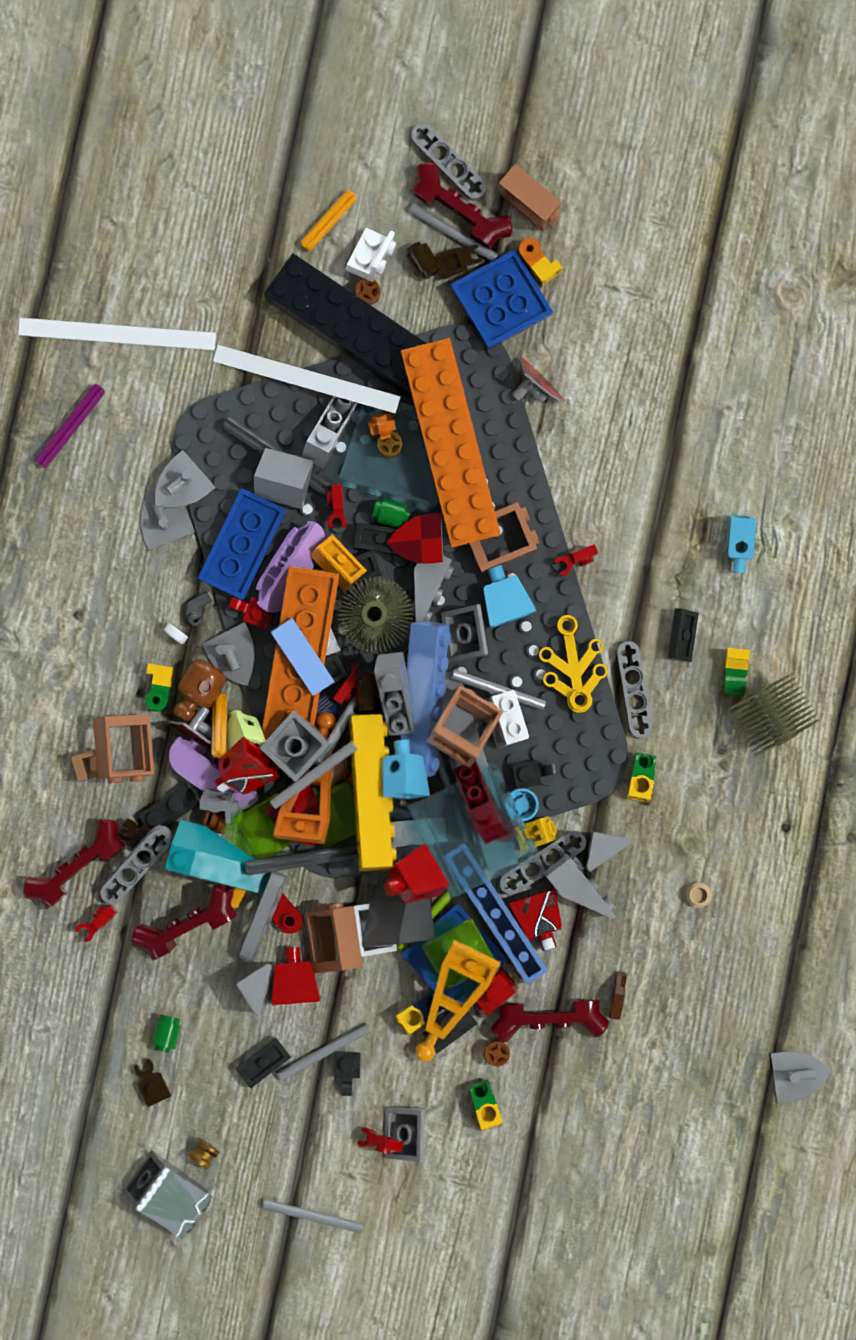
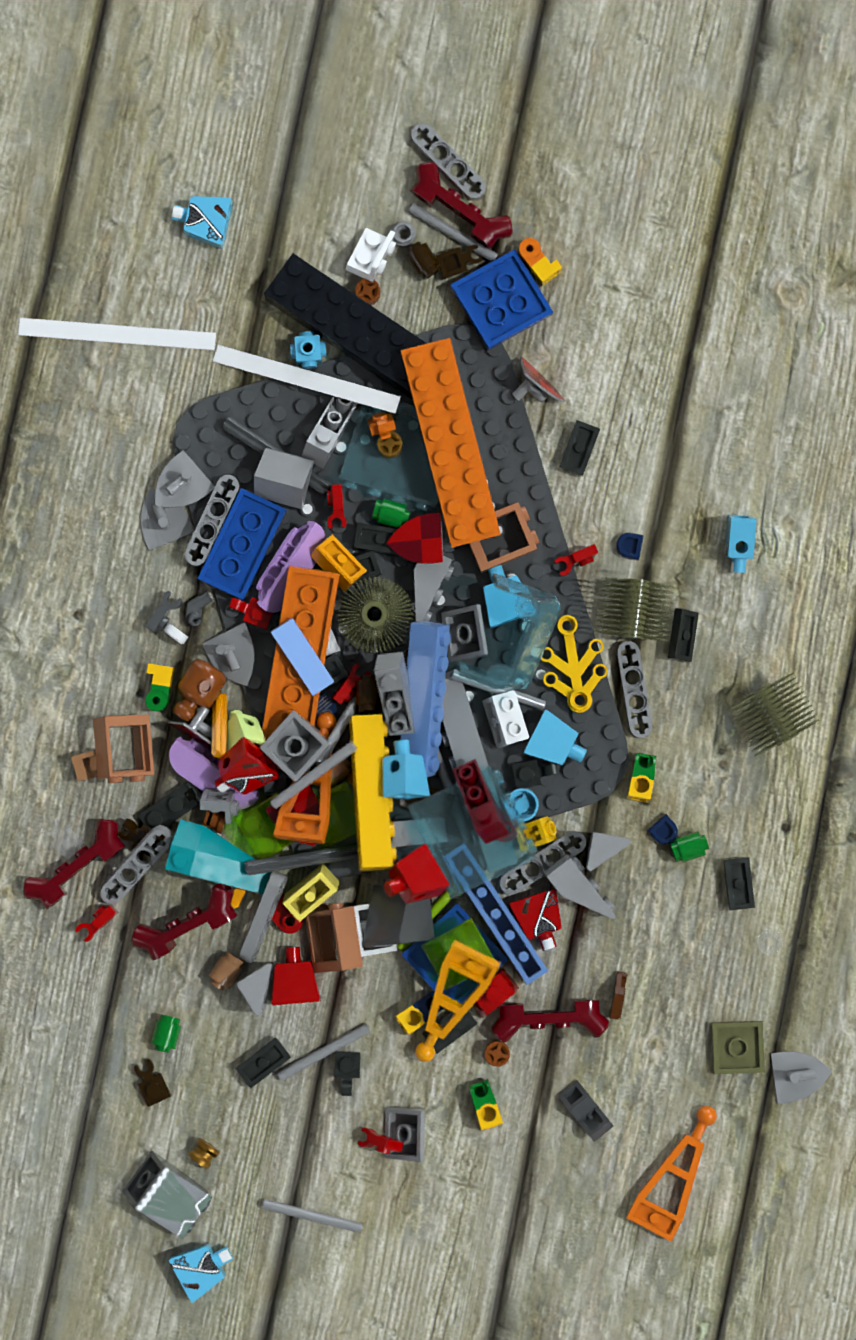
magenta axle [35,384,105,468] -> none
light orange axle [300,190,357,252] -> none
nougat window [426,685,503,768] -> none
nougat window [498,164,562,231] -> none
tan plate [686,883,712,908] -> none
leg [723,648,750,697] -> none
none -> dark grey plate [145,591,183,634]
none -> medium azure torso [168,1243,234,1303]
none -> medium azure torso [172,196,233,249]
none -> light grey beam [185,475,240,567]
none -> medium nougat brick [208,951,244,991]
none -> light yellow brick [283,864,339,922]
none -> medium azure brick [290,331,326,369]
none -> light grey plate [391,221,416,247]
none -> clear light blue windscreen [456,573,561,689]
none -> medium azure torso [523,709,587,766]
none -> dark grey slope [558,1080,614,1142]
none -> pearl dark grey plate [559,420,600,477]
none -> olive piece [594,577,675,641]
none -> dark blue tile [616,533,644,561]
none -> orange plate [626,1106,717,1242]
none -> dark blue tile [647,814,678,844]
none -> green brick [670,831,709,863]
none -> olive tile [711,1021,765,1074]
none -> pearl dark grey plate [723,857,755,911]

